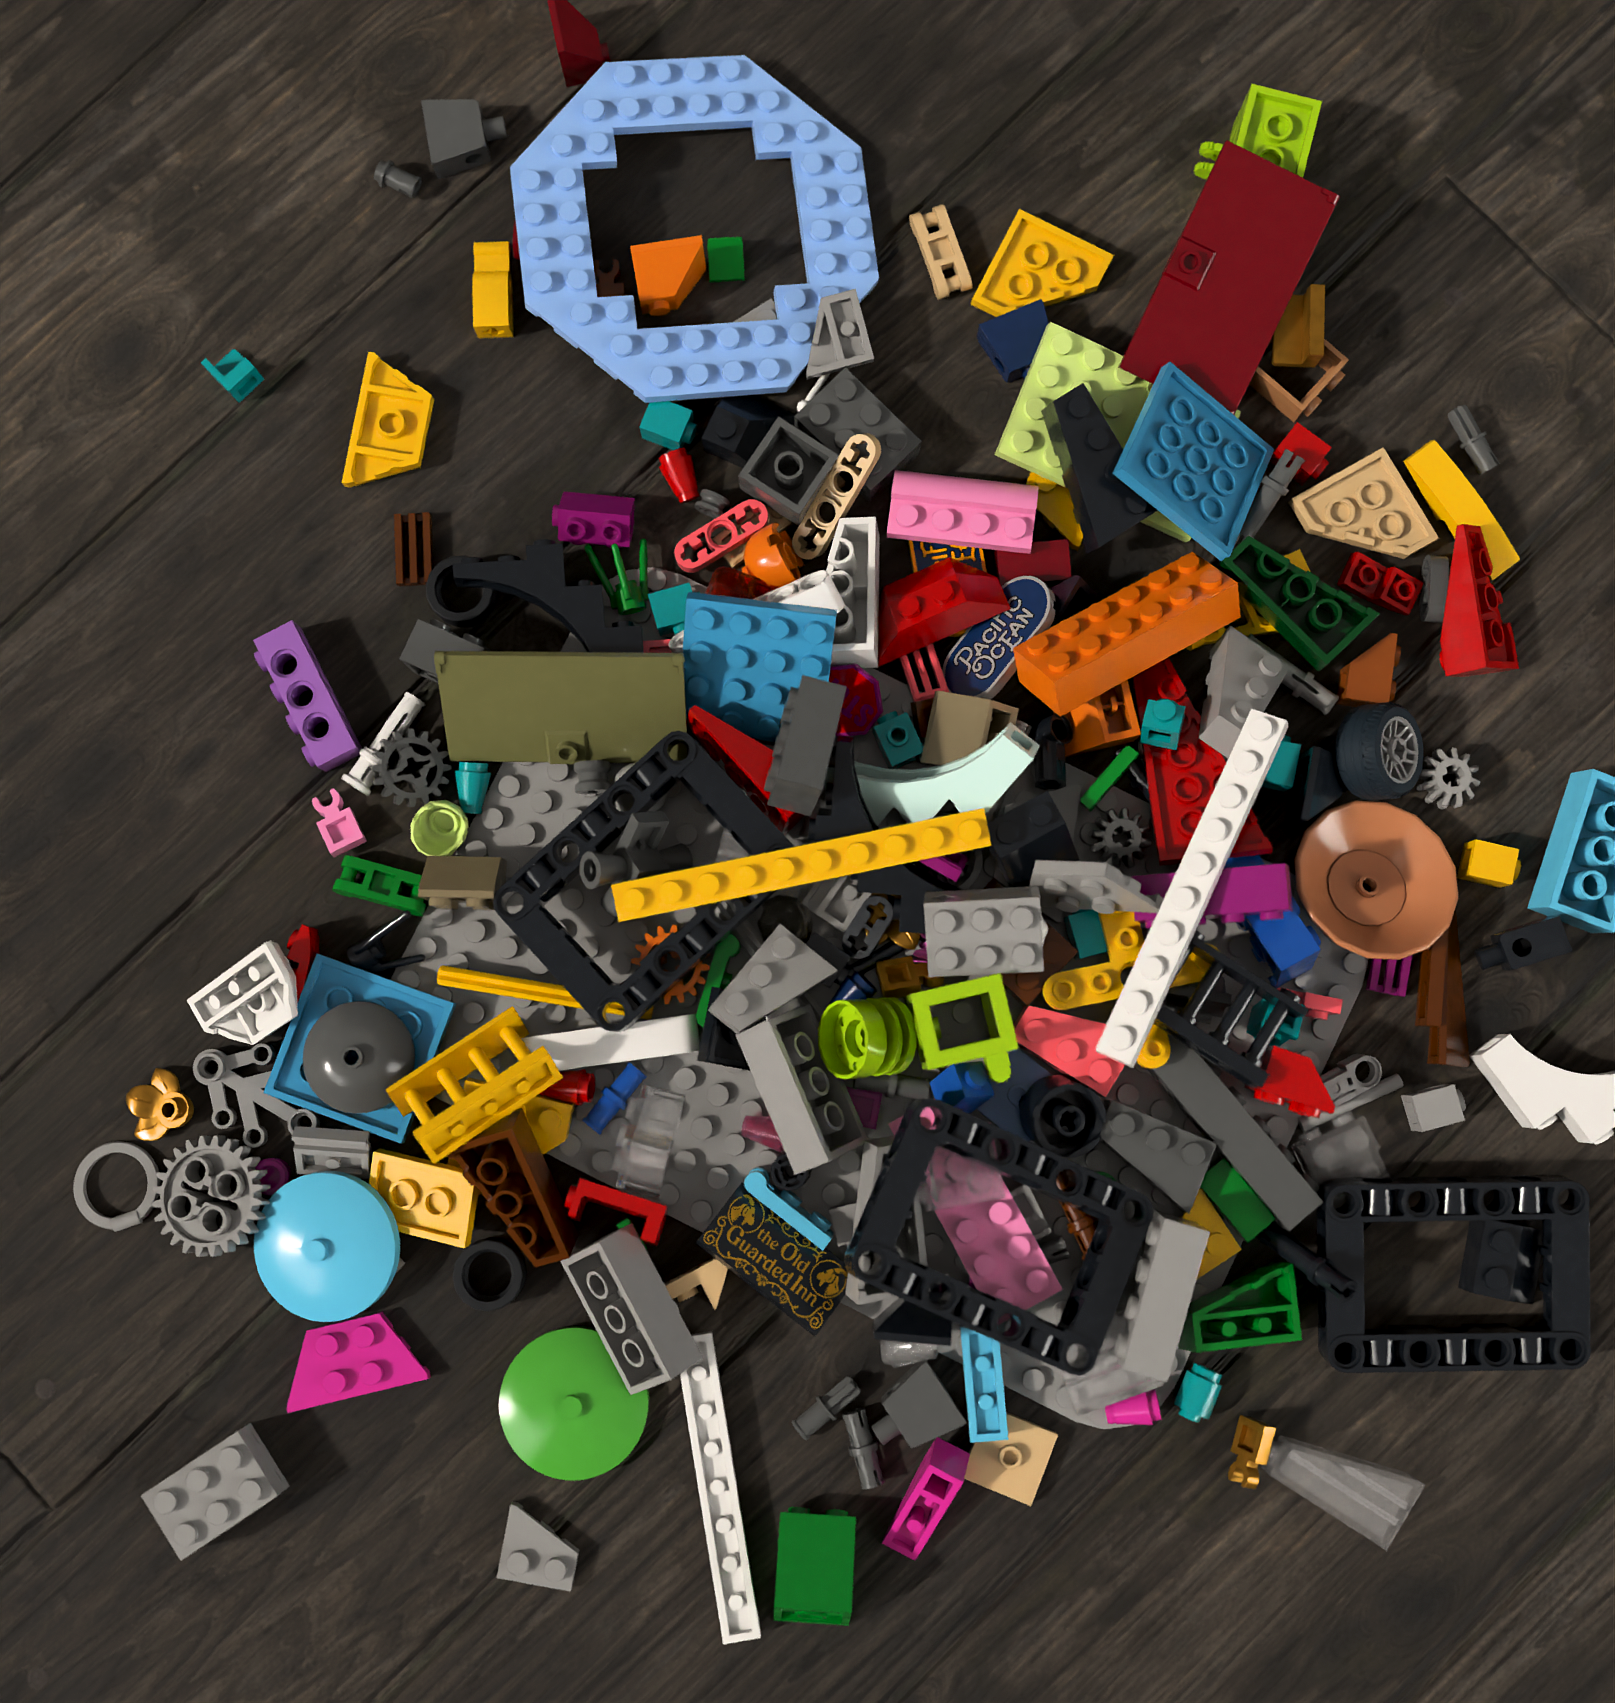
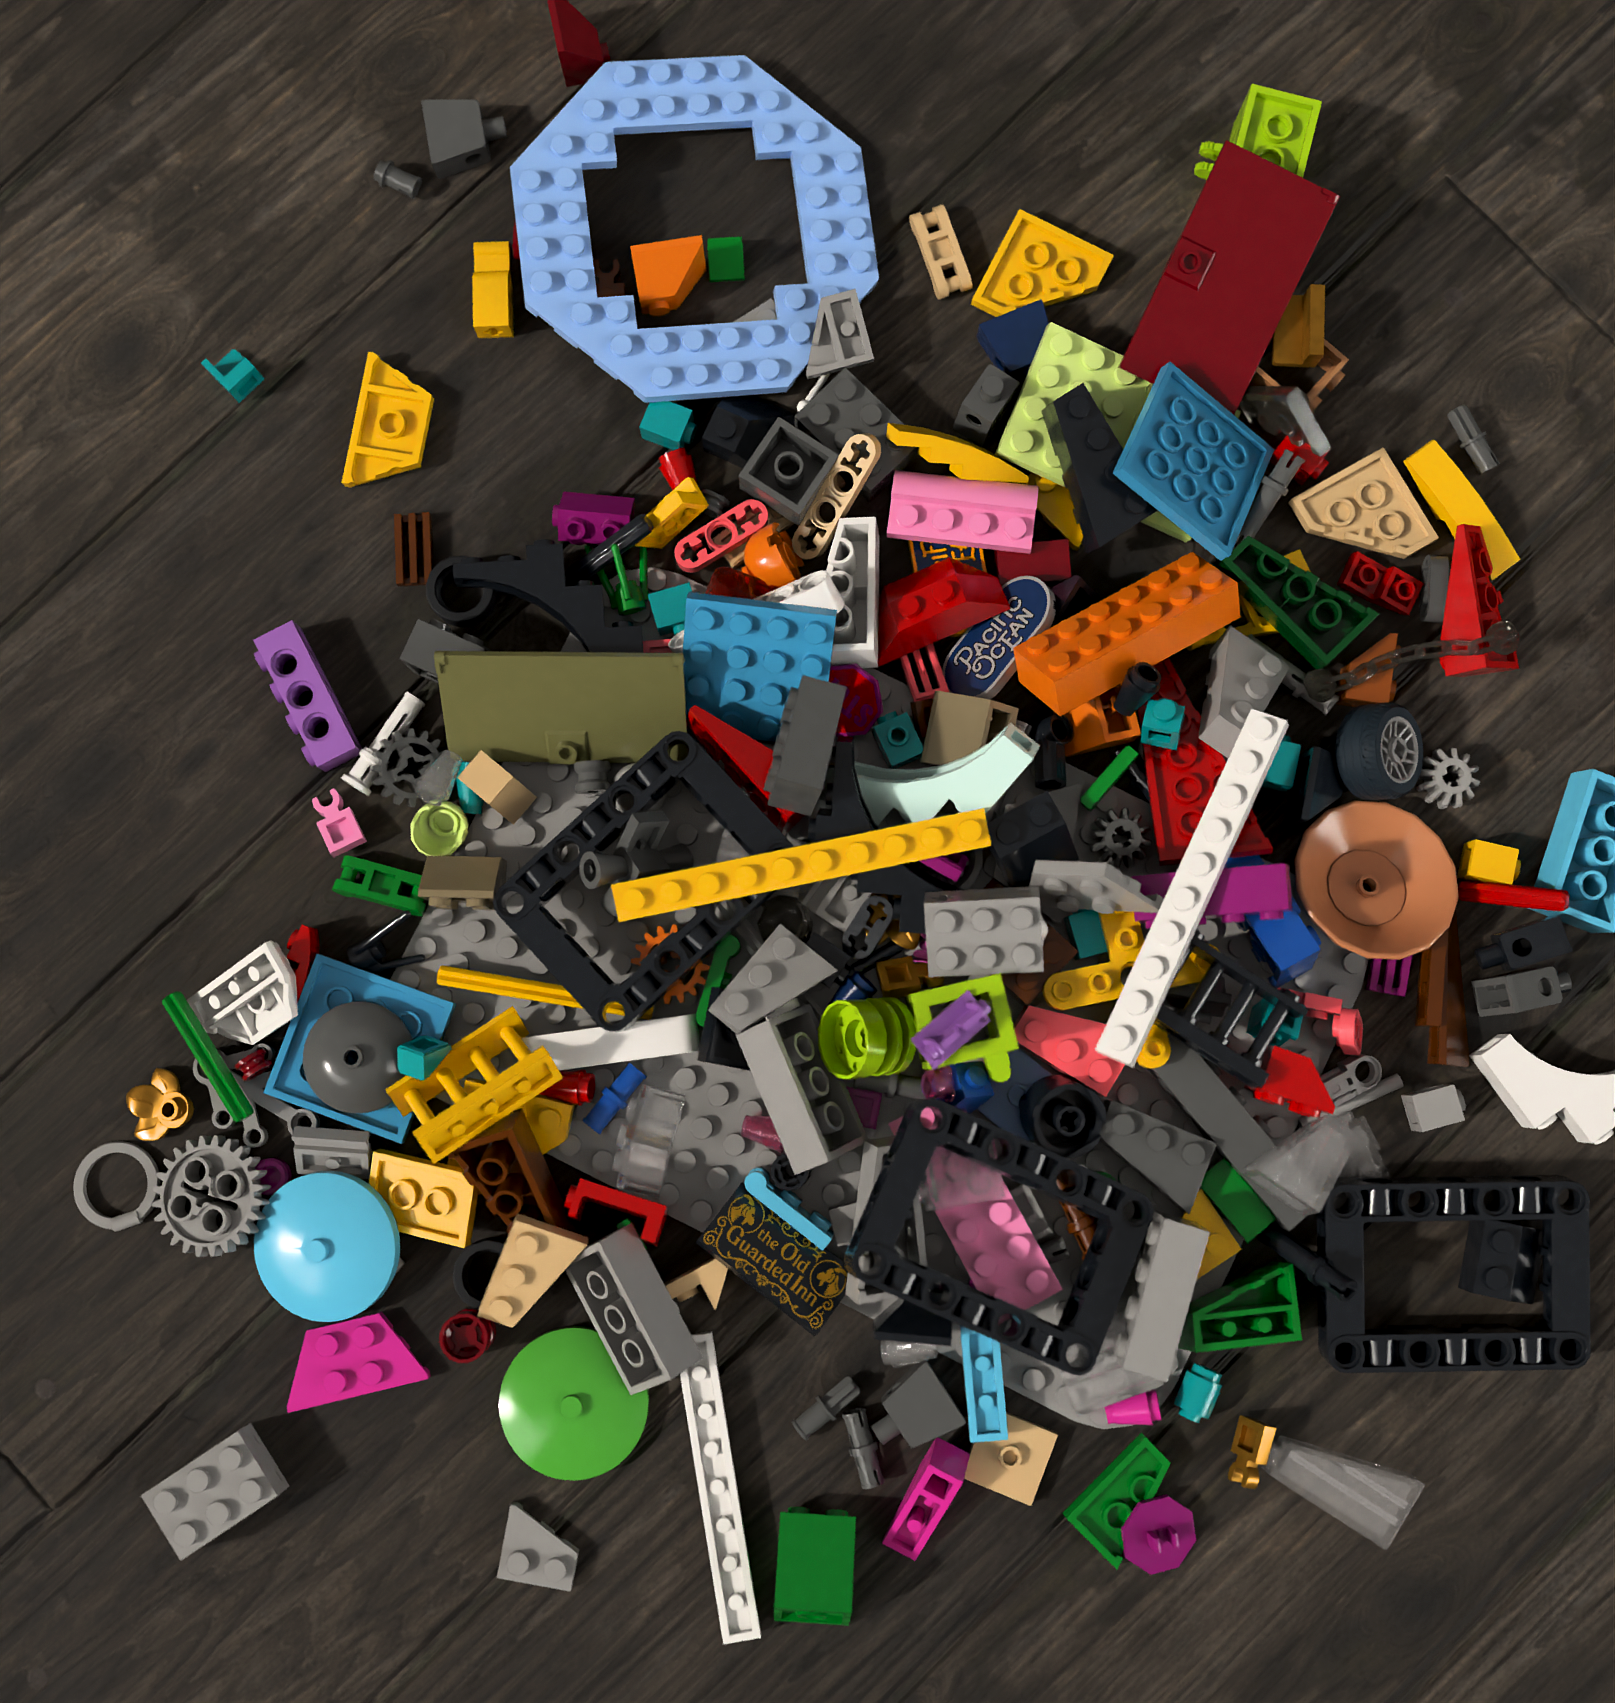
none -> green axle [162,991,254,1122]
none -> dark red bush [234,1048,273,1082]
none -> teal slope [397,1035,451,1081]
none -> clear cone [415,750,463,806]
none -> dark red wheel [439,1307,496,1363]
none -> tan slope [457,750,537,825]
none -> tan wing [477,1213,589,1328]
none -> black axle [565,514,654,586]
none -> yellow bracket [635,477,709,549]
none -> yellow slope [886,423,1029,484]
none -> medium lavender hinge [911,990,991,1070]
none -> clear pink plate [921,1065,955,1102]
none -> dark grey torso [953,364,1020,448]
none -> green wing [1063,1432,1171,1569]
none -> black cone [1114,662,1162,716]
none -> magenta piece [1121,1494,1196,1575]
none -> clear smoke wing [1239,386,1332,457]
none -> clear slope [1241,1115,1360,1216]
none -> clear smoke piece [1304,621,1520,702]
none -> coral plate [1332,1008,1363,1056]
none -> red axle [1458,880,1569,912]
none -> dark grey torso [1471,966,1572,1017]

